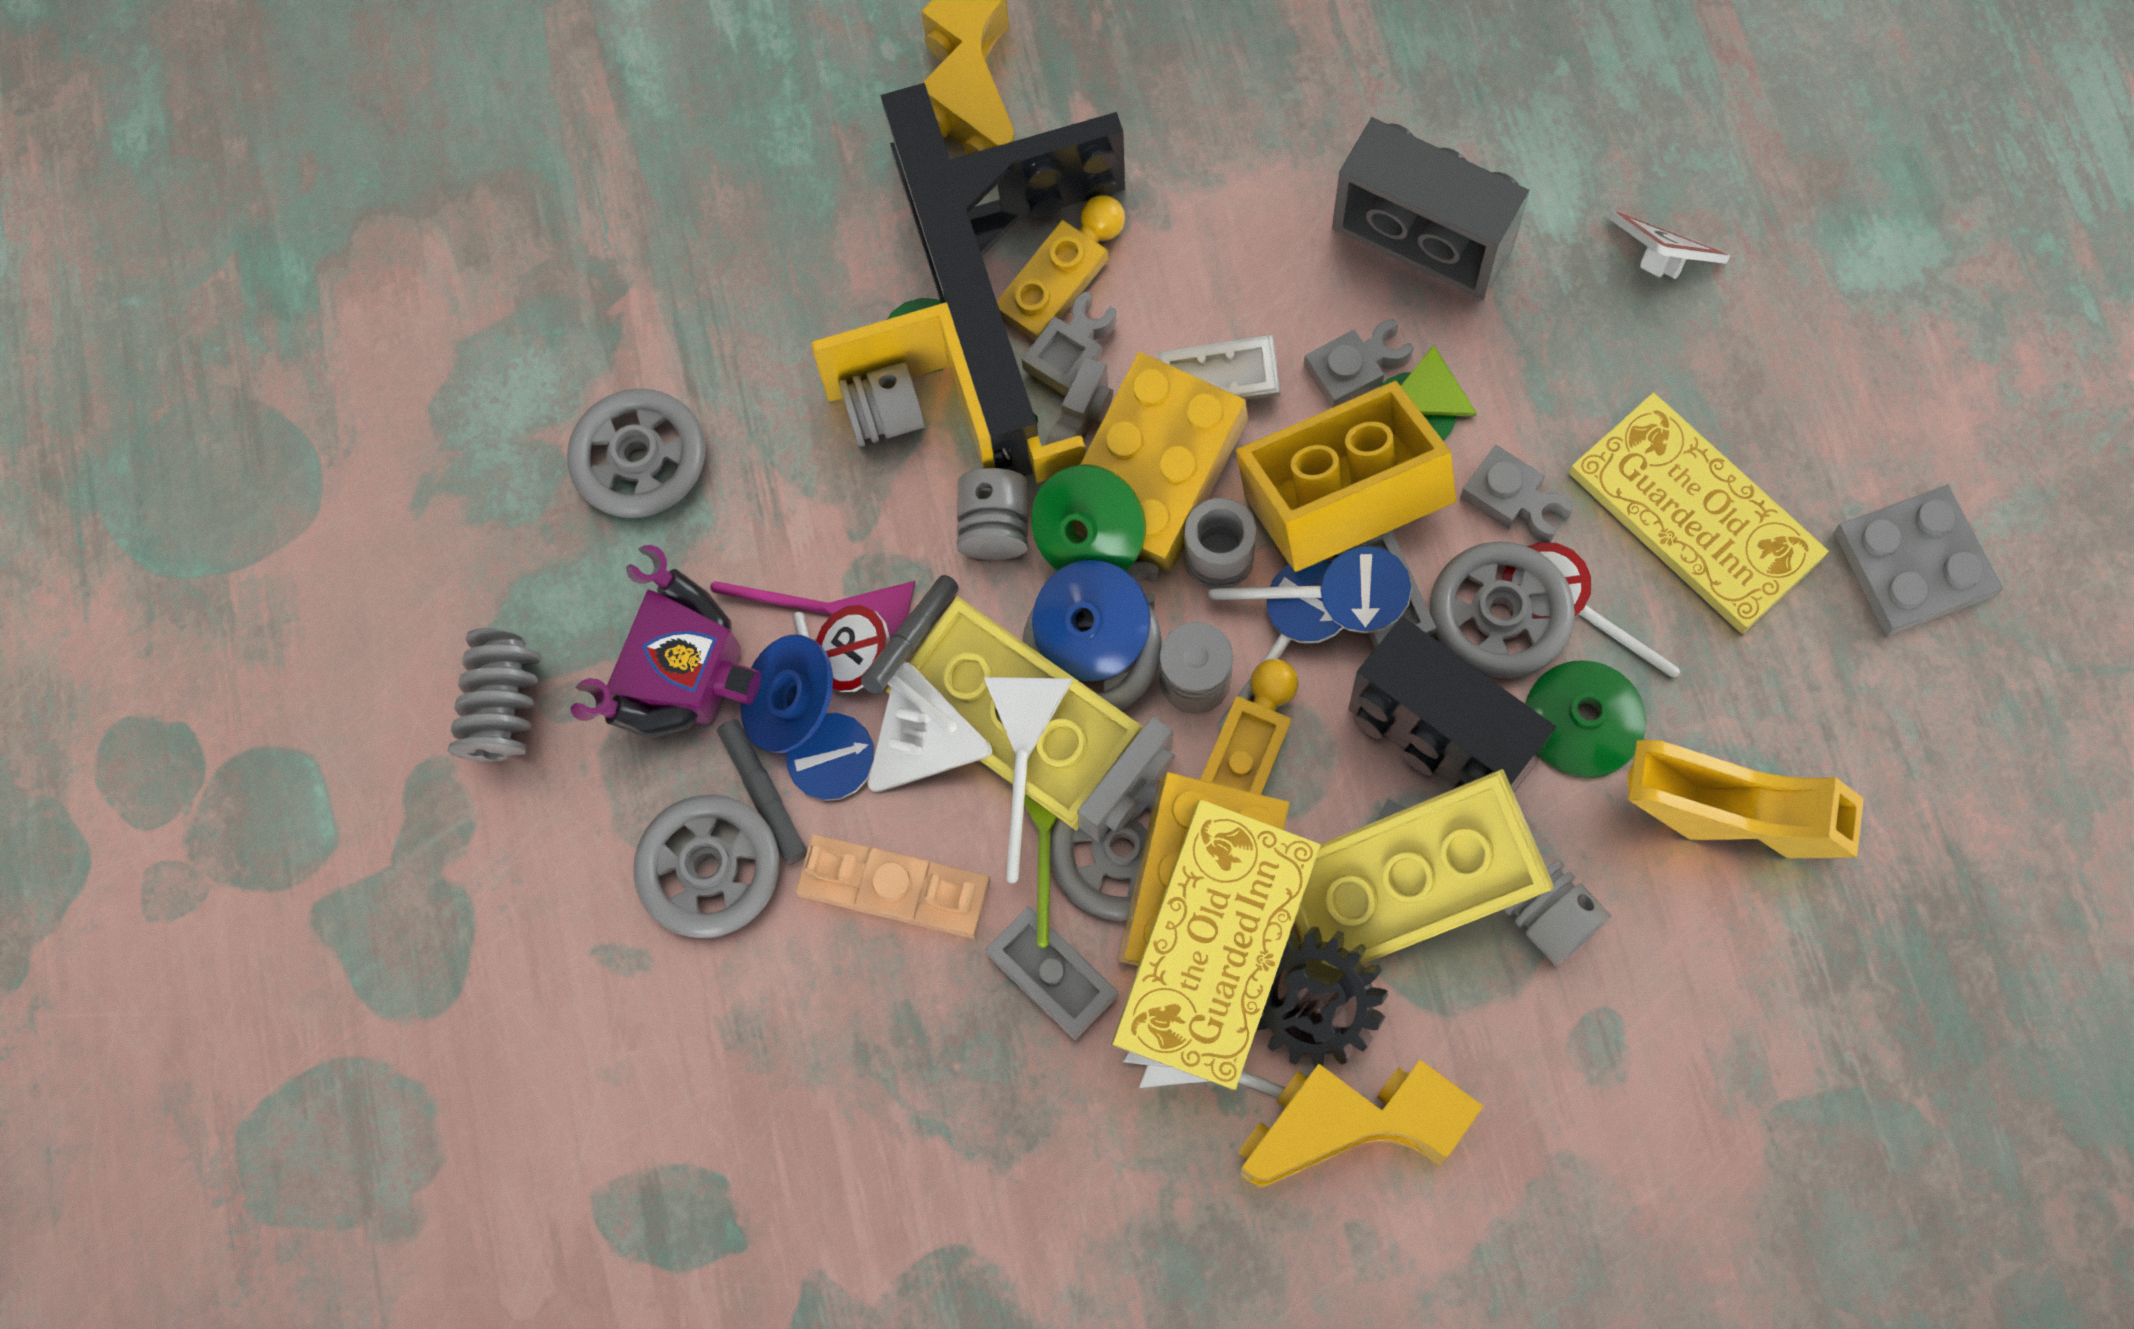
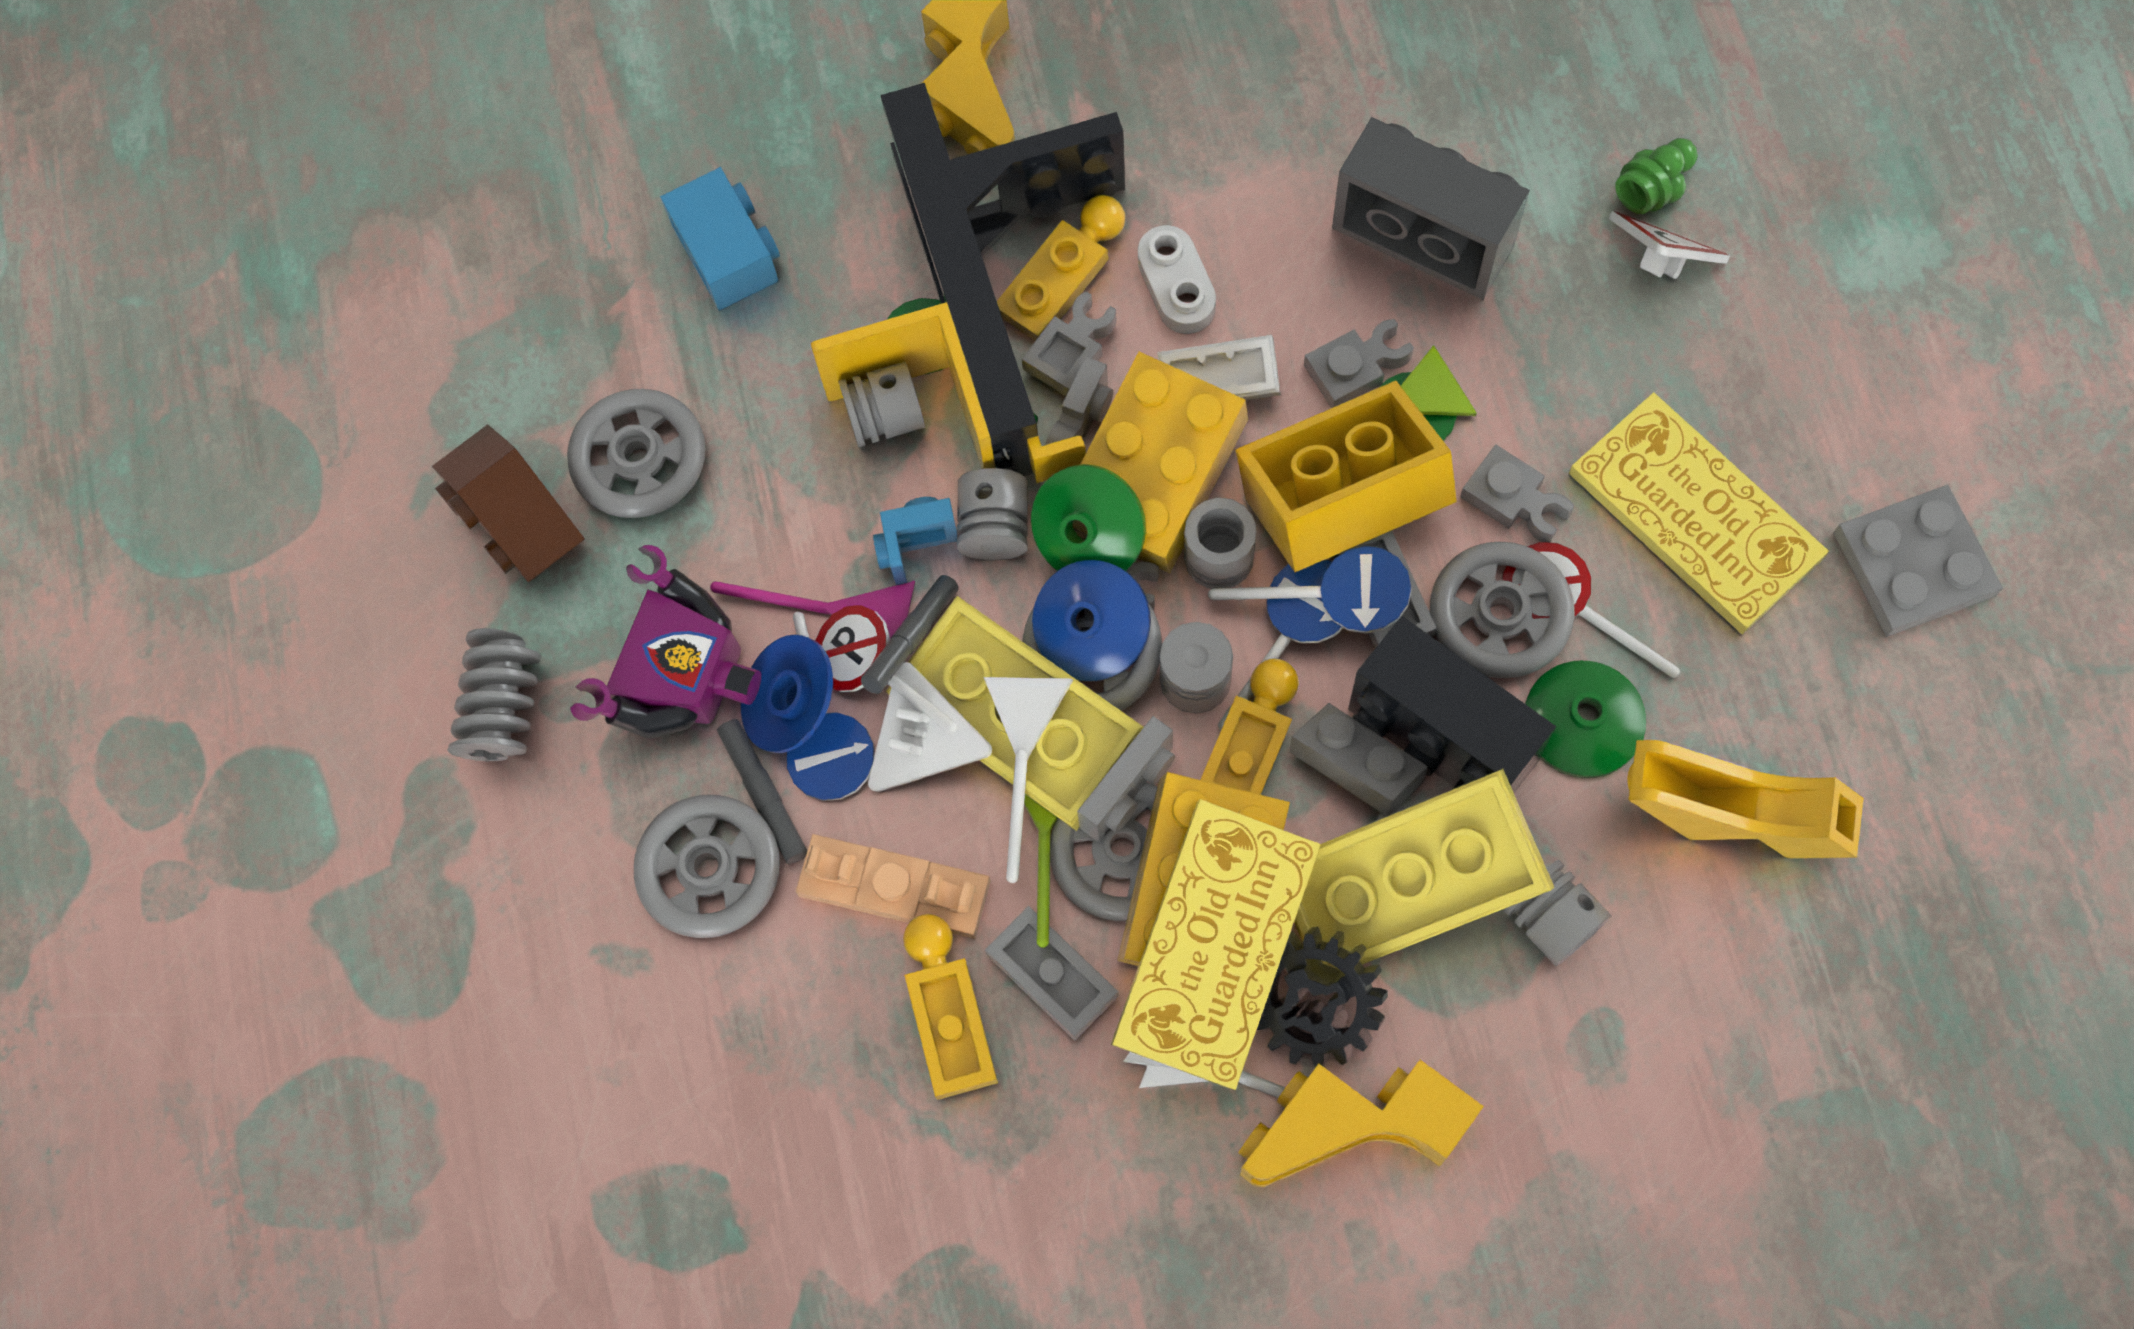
none -> reddish brown brick [432,424,585,583]
none -> dark azure brick [660,167,780,311]
none -> dark azure bracket [873,497,958,585]
none -> yellow plate [903,914,998,1100]
none -> white plate [1138,225,1216,334]
none -> light grey plate [1289,703,1428,816]
none -> bright green piece [1615,138,1698,214]

